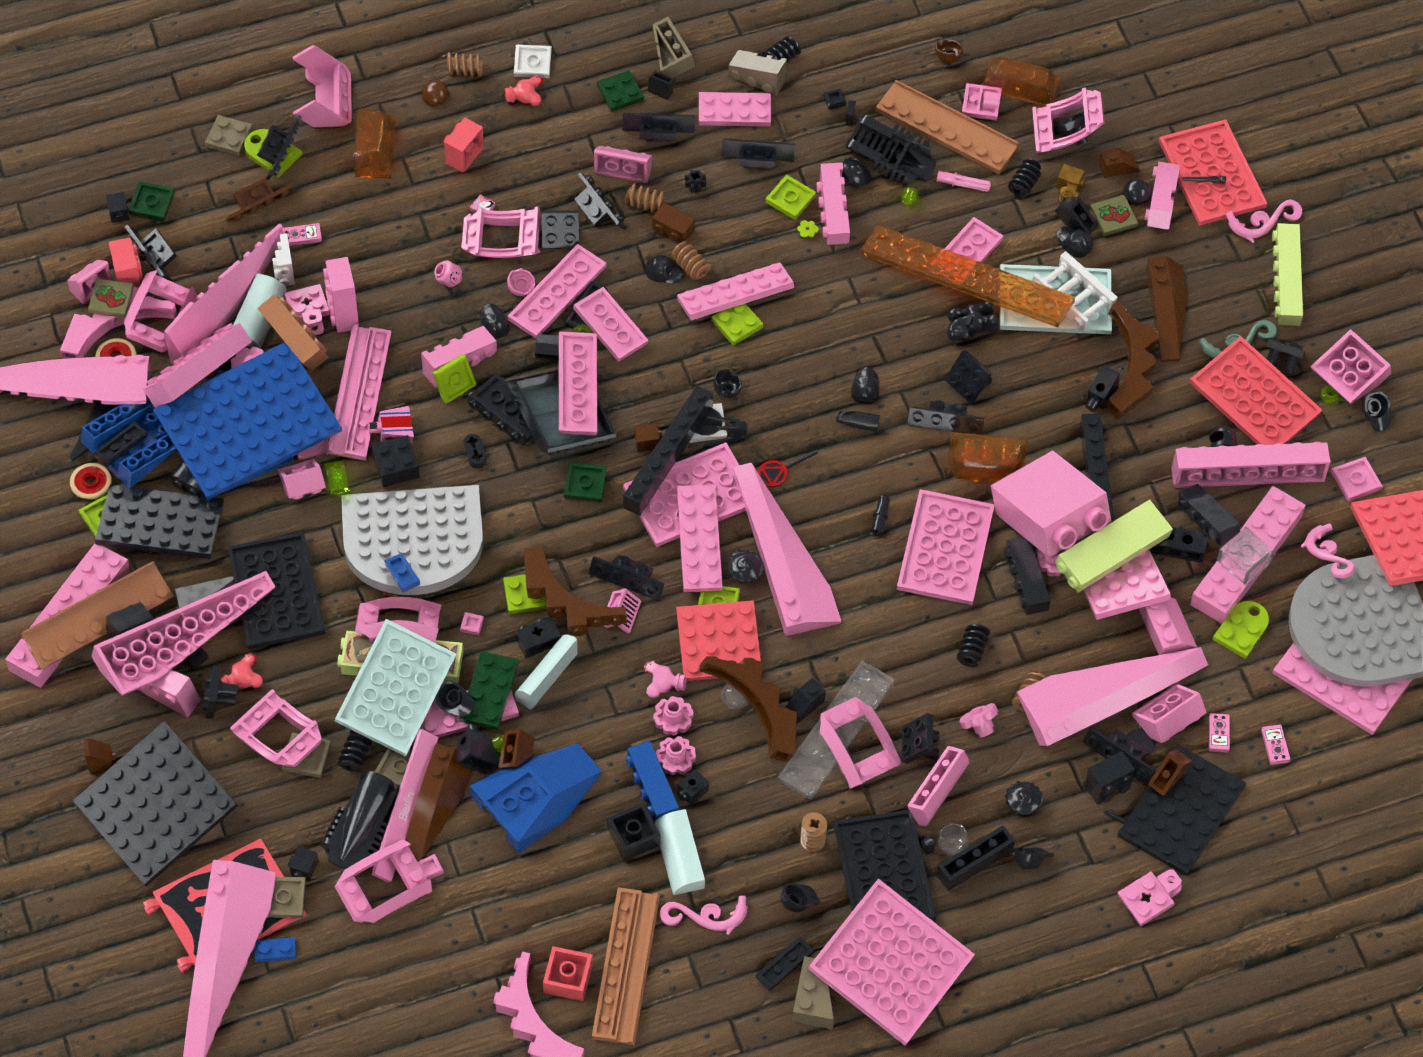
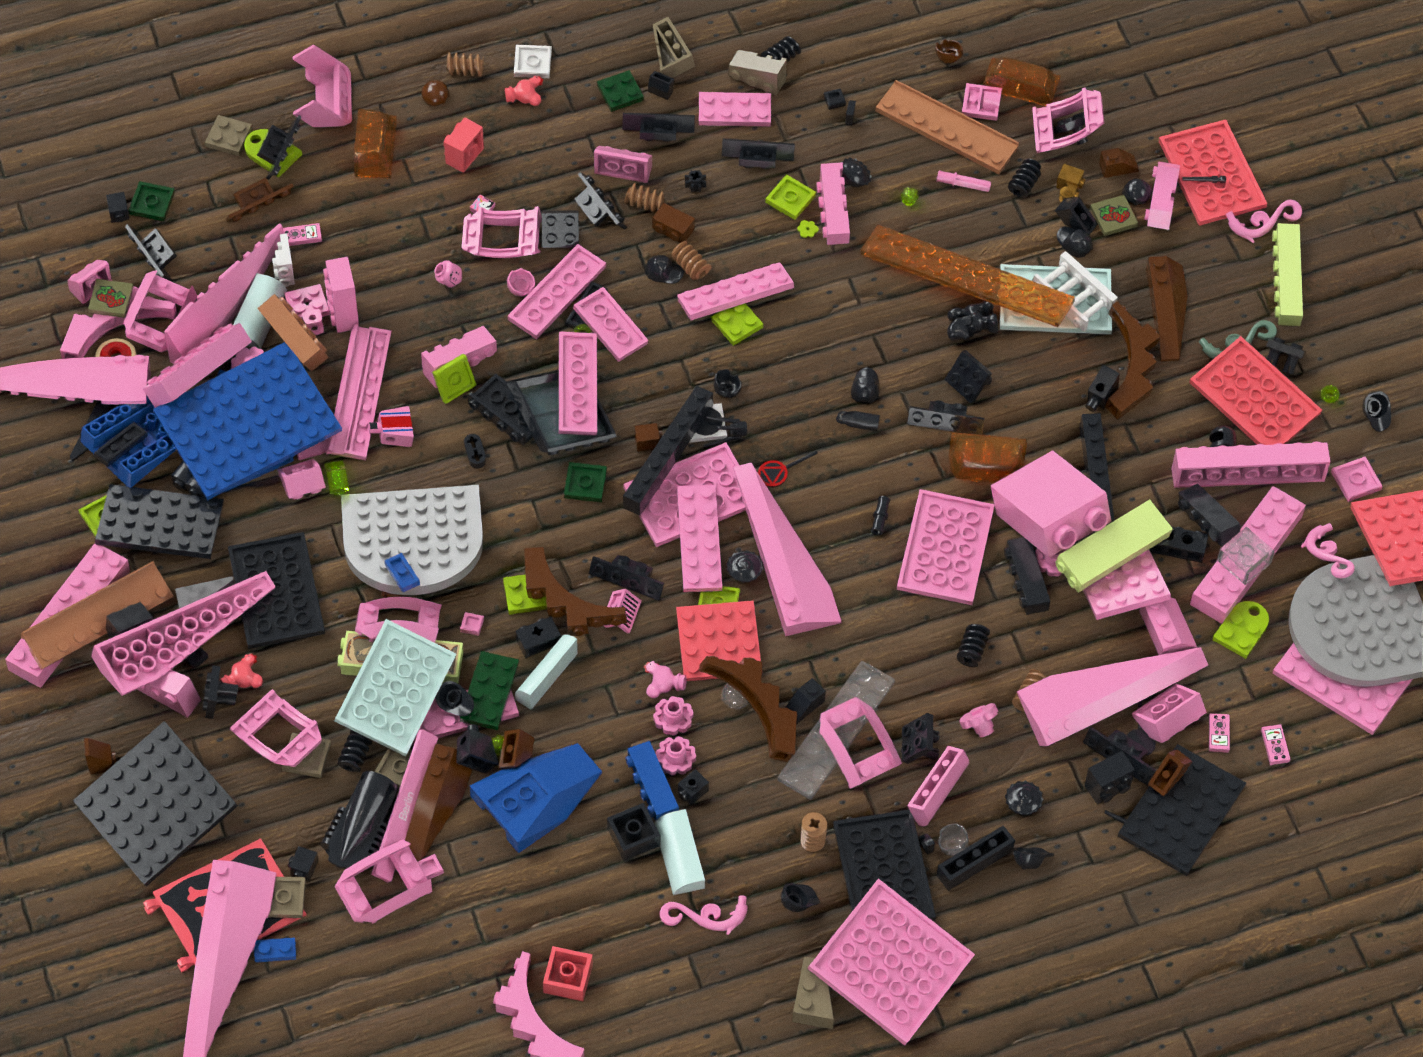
wheel [70,463,112,499] -> none
coral brick [109,237,143,288] -> none
black brick [372,435,420,487] -> none
black piece [480,304,510,339] -> none
black piece [535,334,559,360] -> none
nougat plate [592,887,660,1046] -> none
black plate [756,937,814,992] -> none
black connector [845,114,937,187] -> none
bright pink plate [930,217,1003,287] -> none
bright pink plate [1118,870,1182,927] -> none
bright pink slope [1310,329,1391,404] -> none

